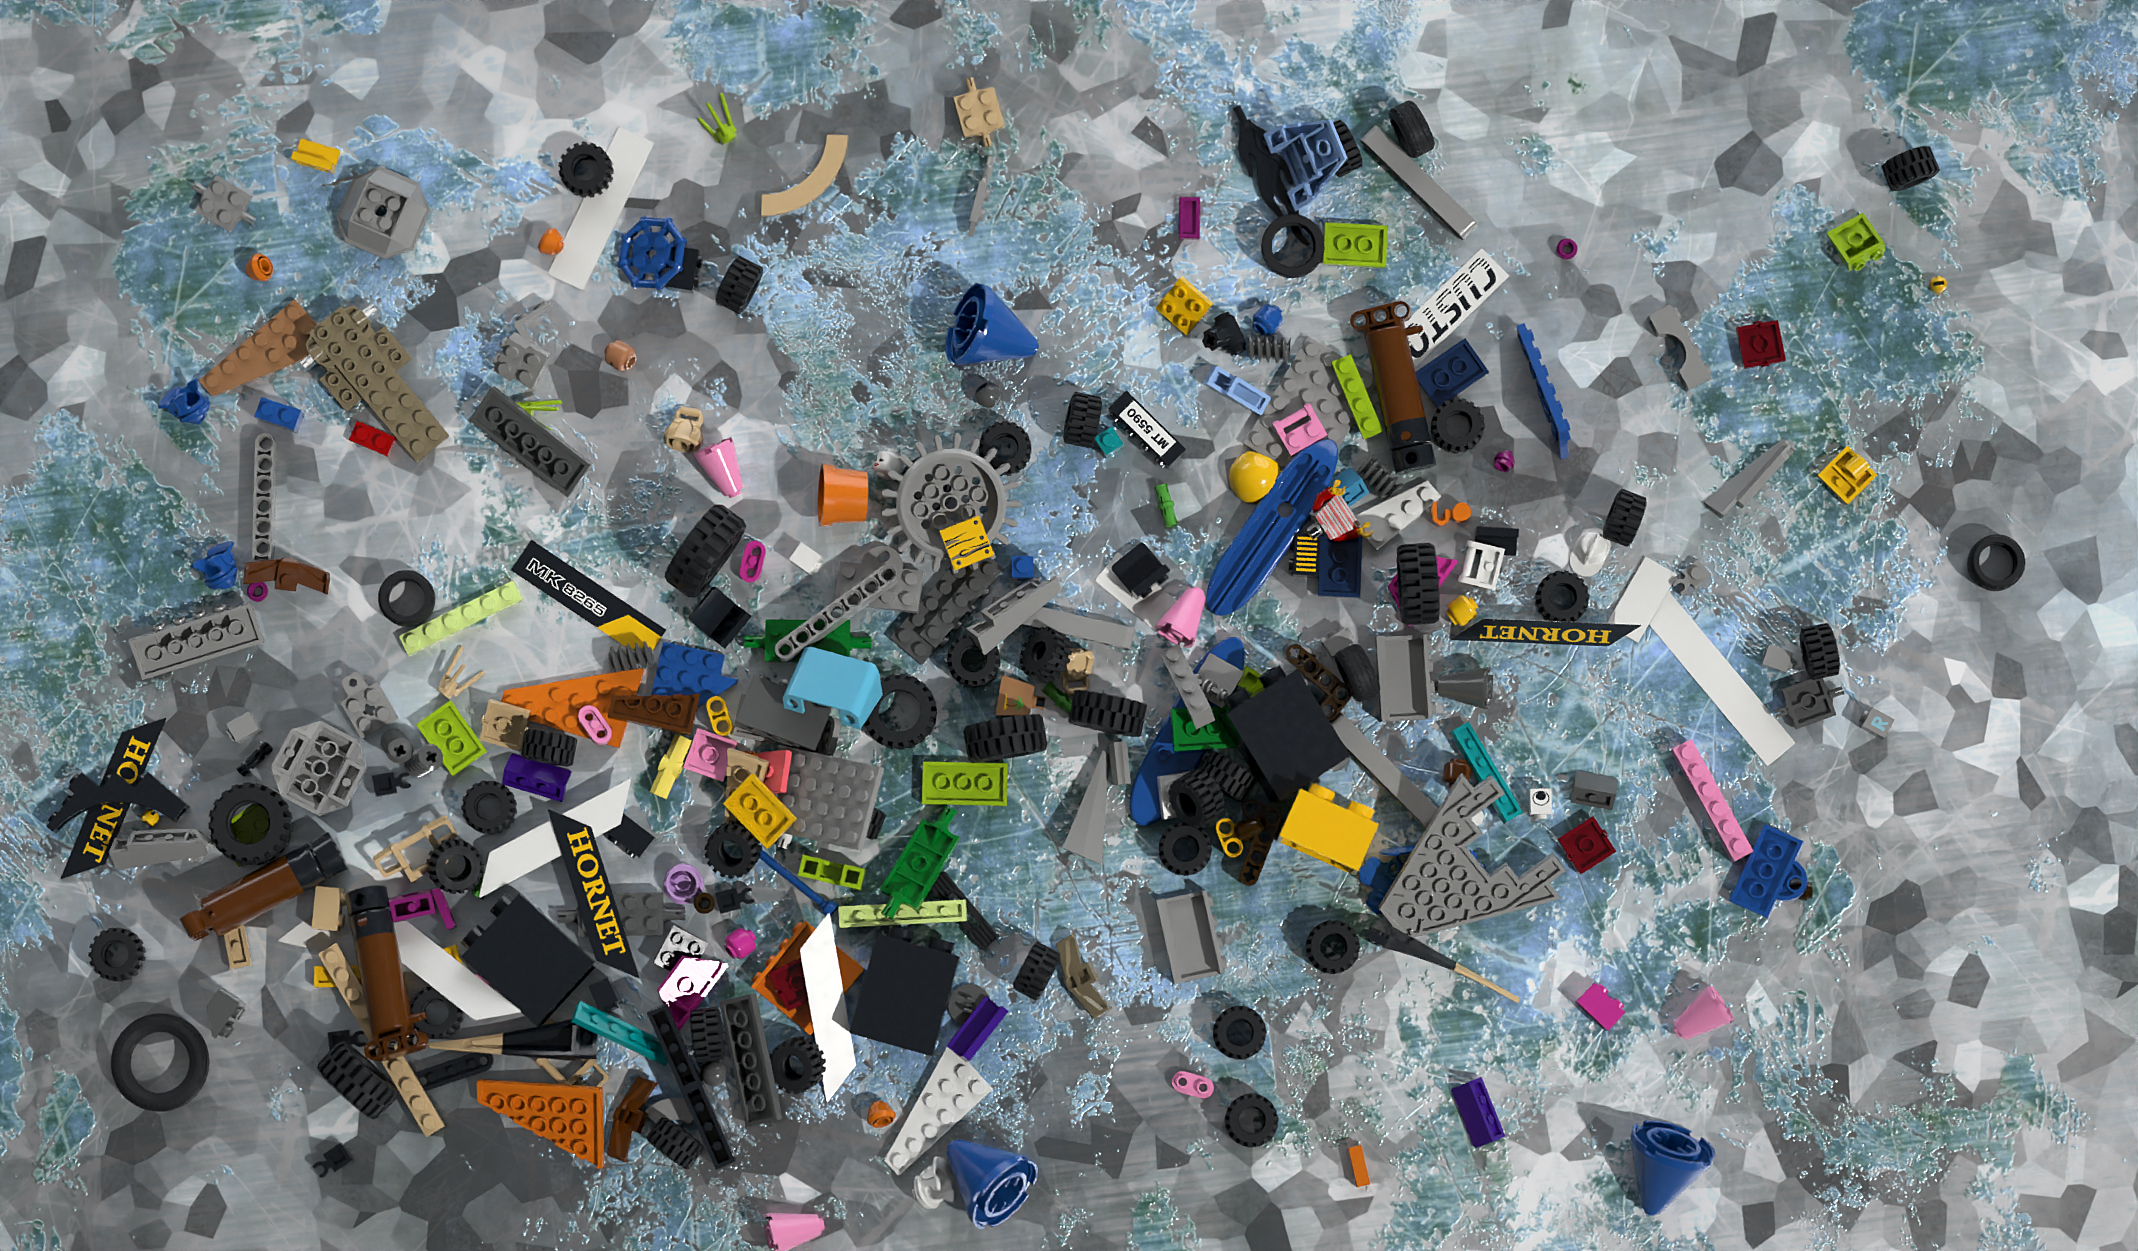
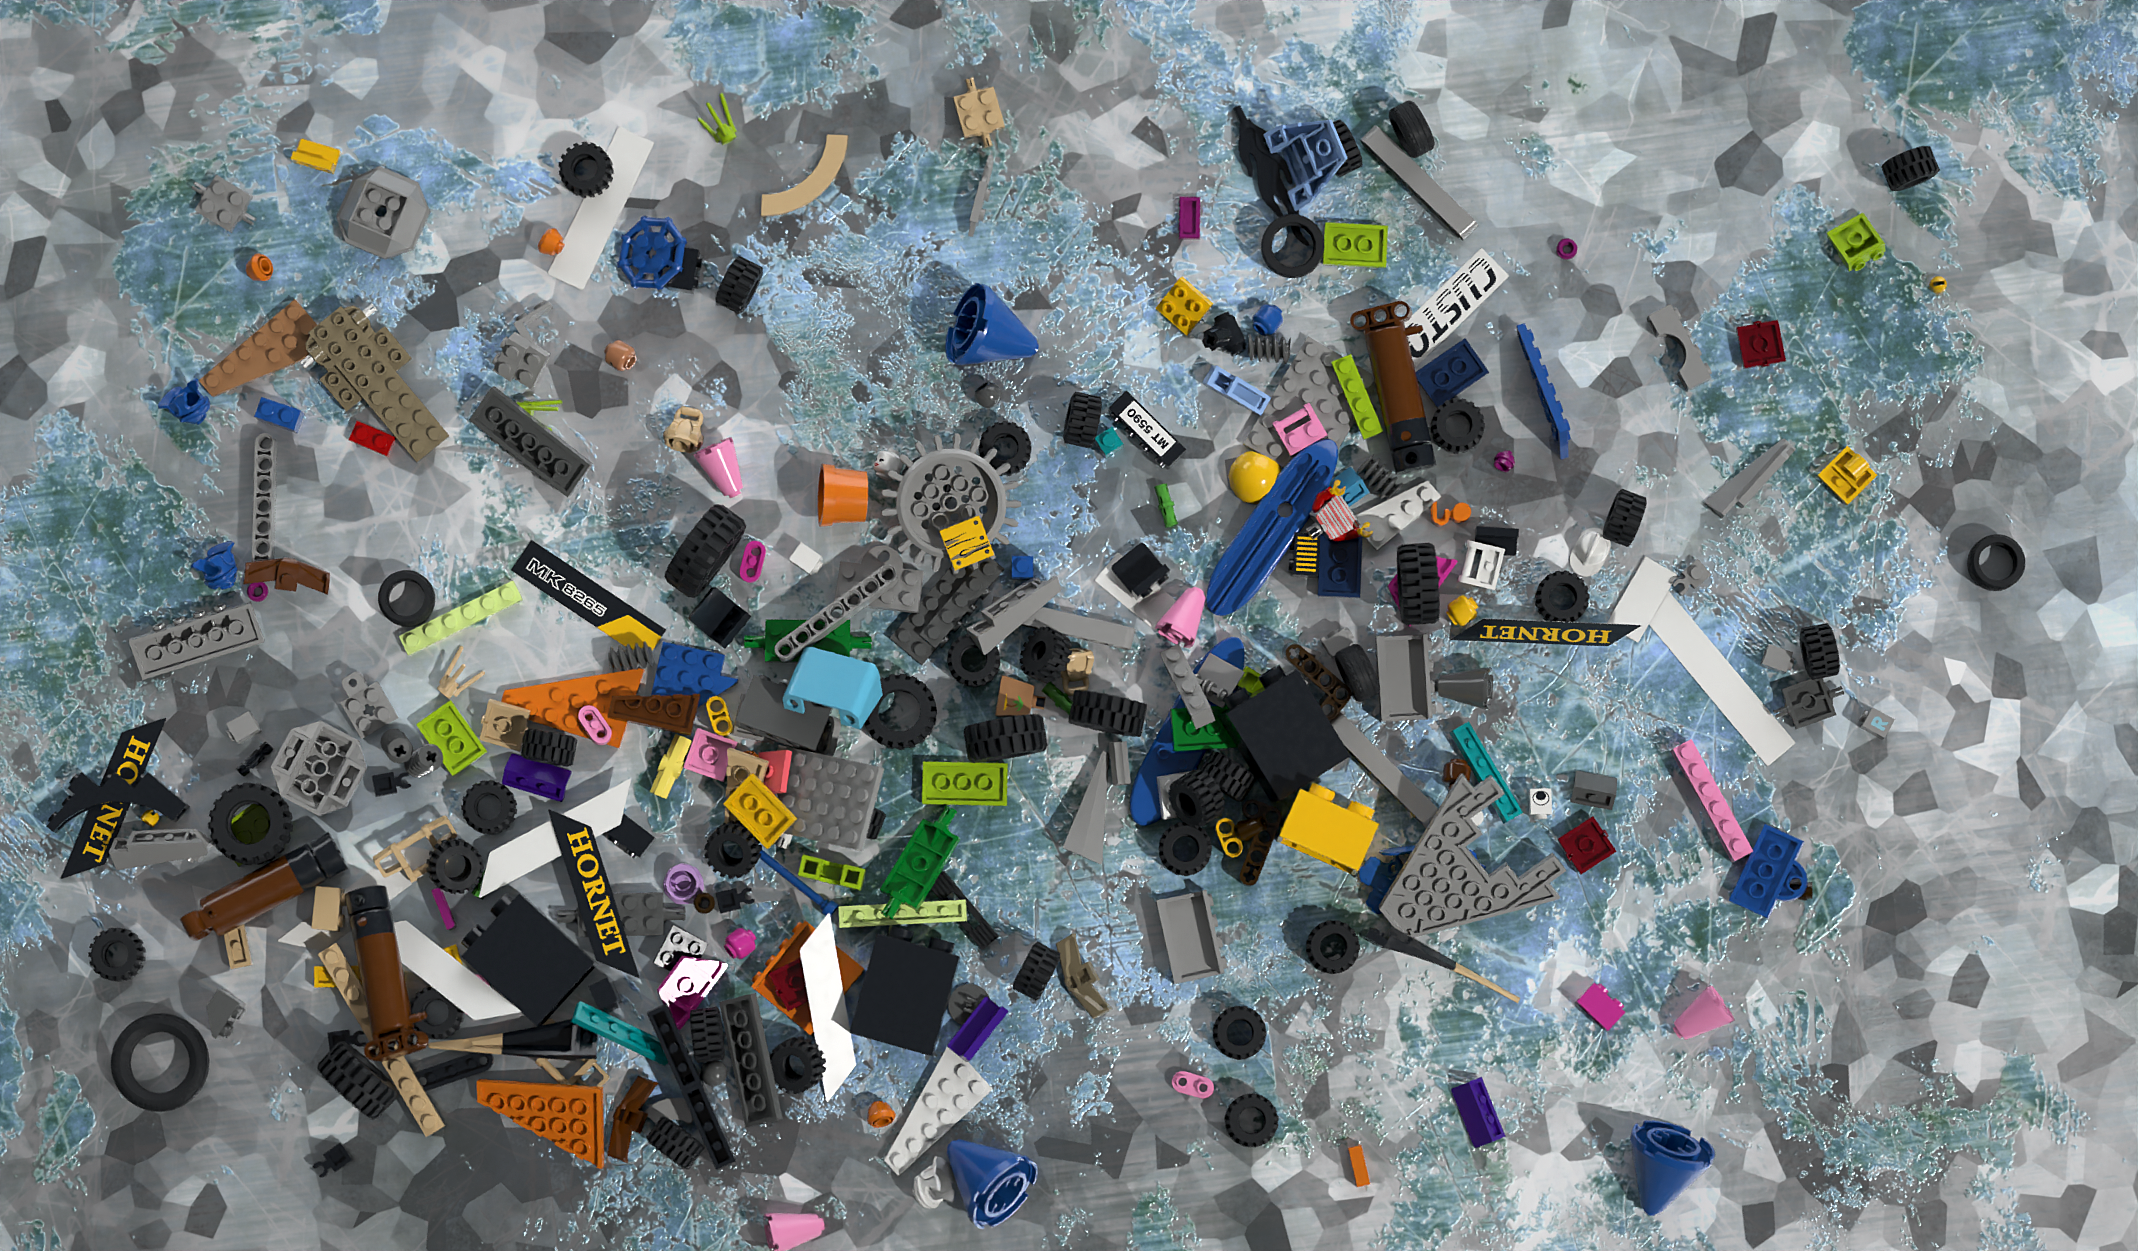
magenta brick [389,889,436,922] -> none

